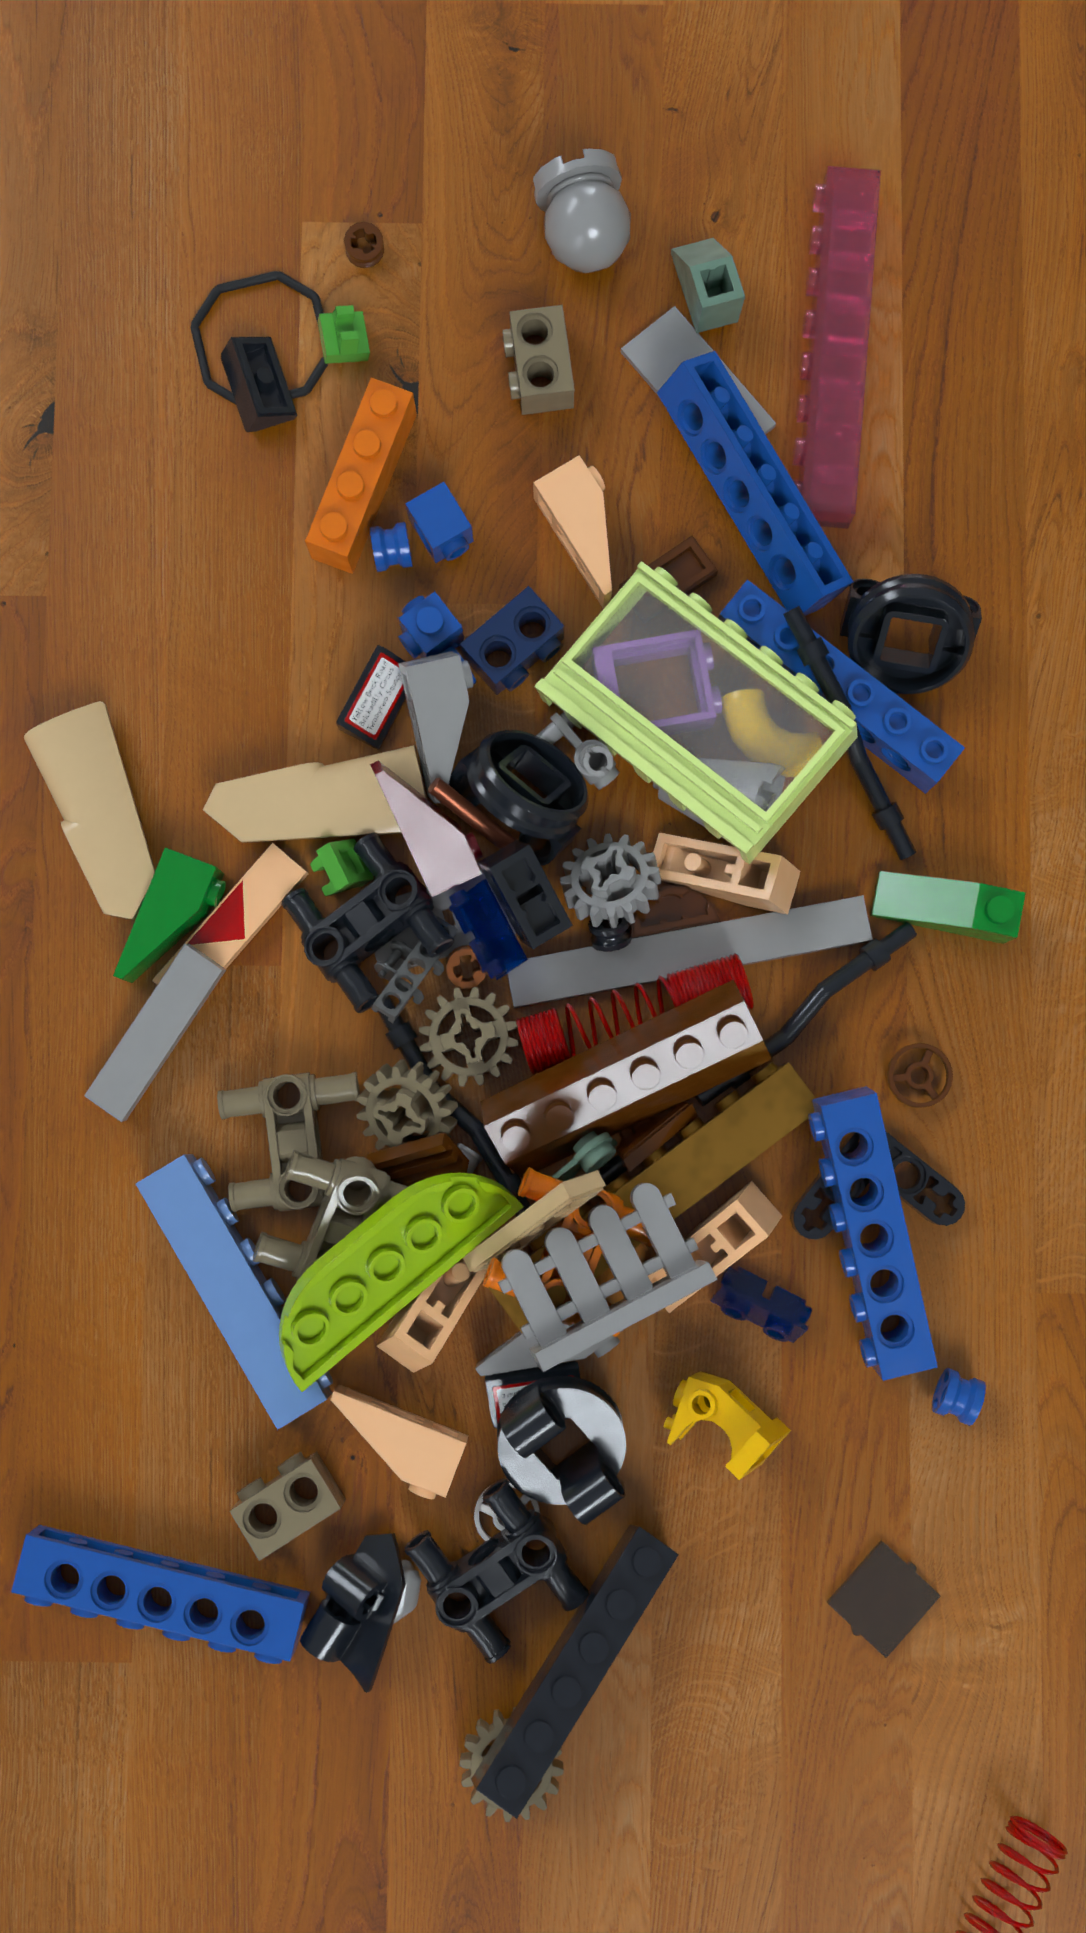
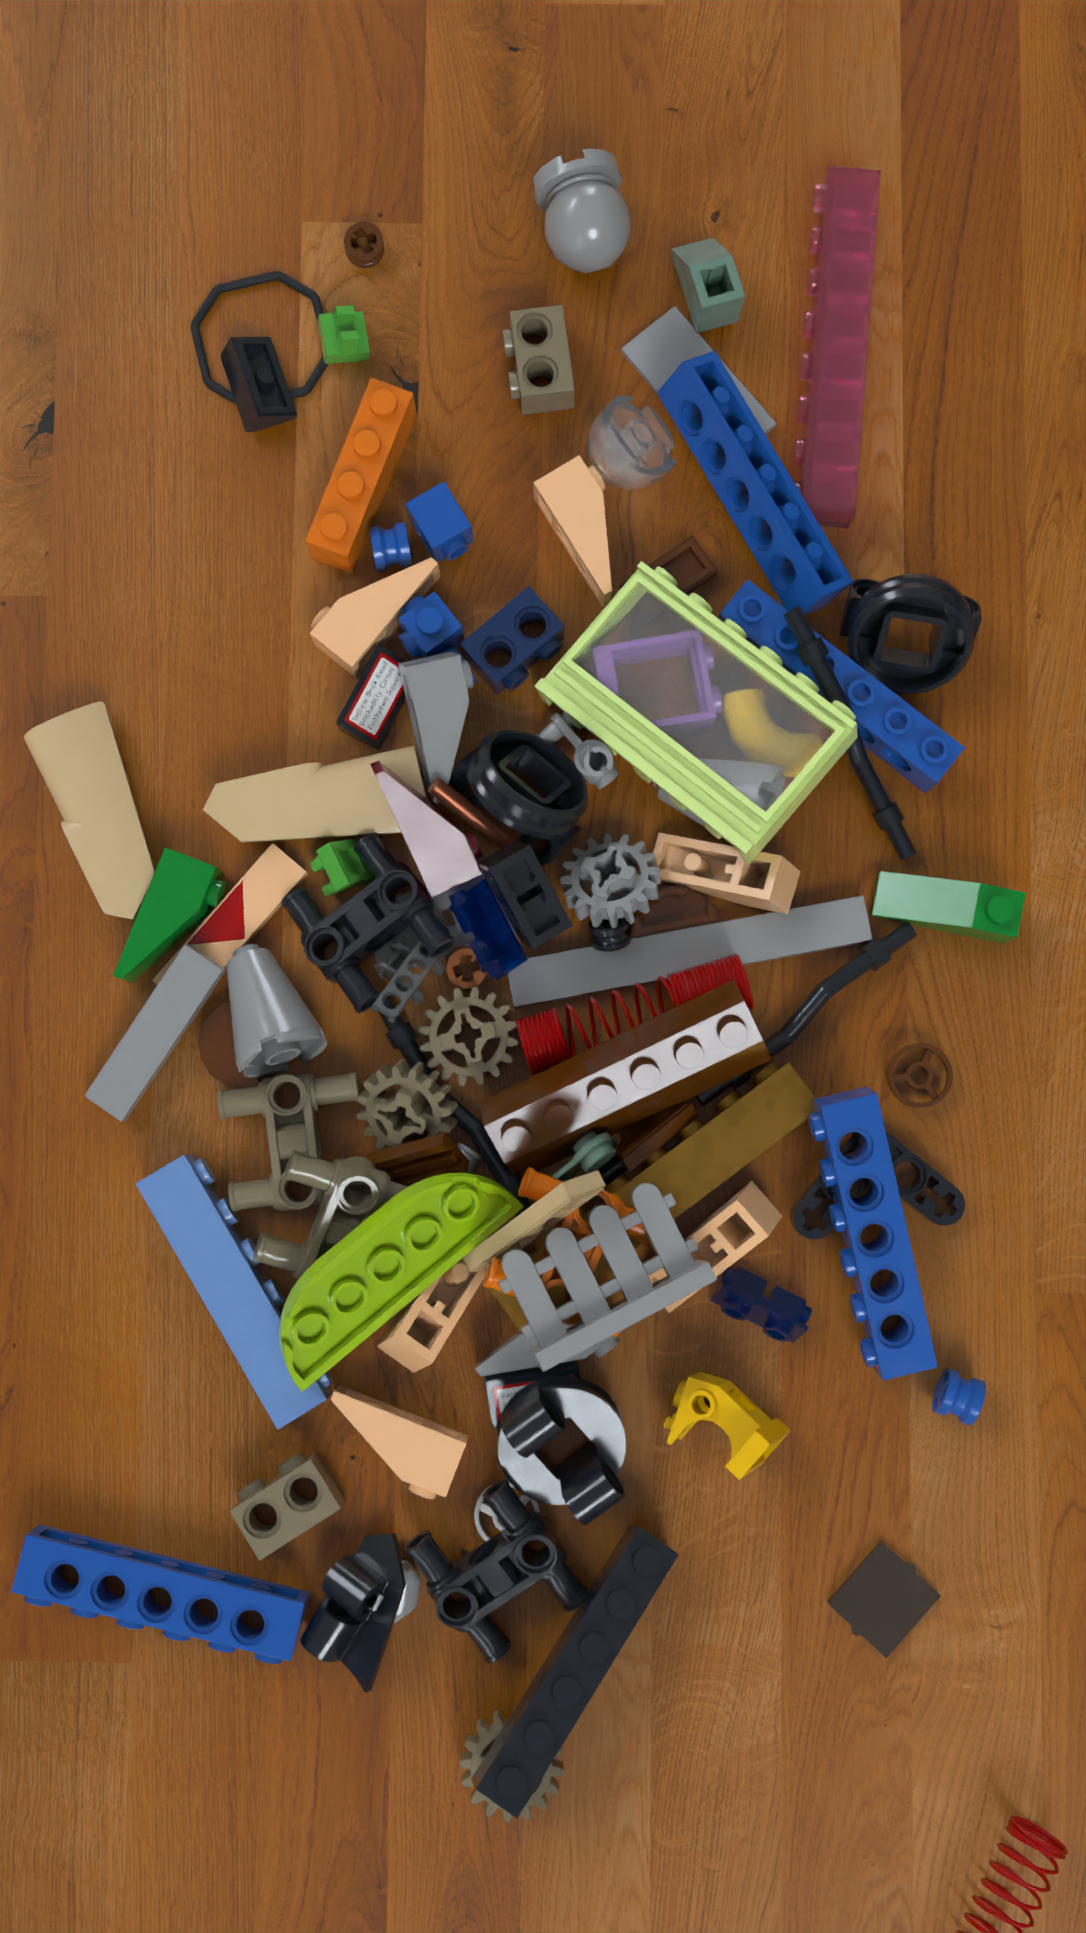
none -> reddish brown tile [198,1000,261,1088]
none -> light grey cone [226,944,327,1078]
none -> light nougat slope [310,558,441,679]
none -> clear cylinder [587,396,676,491]

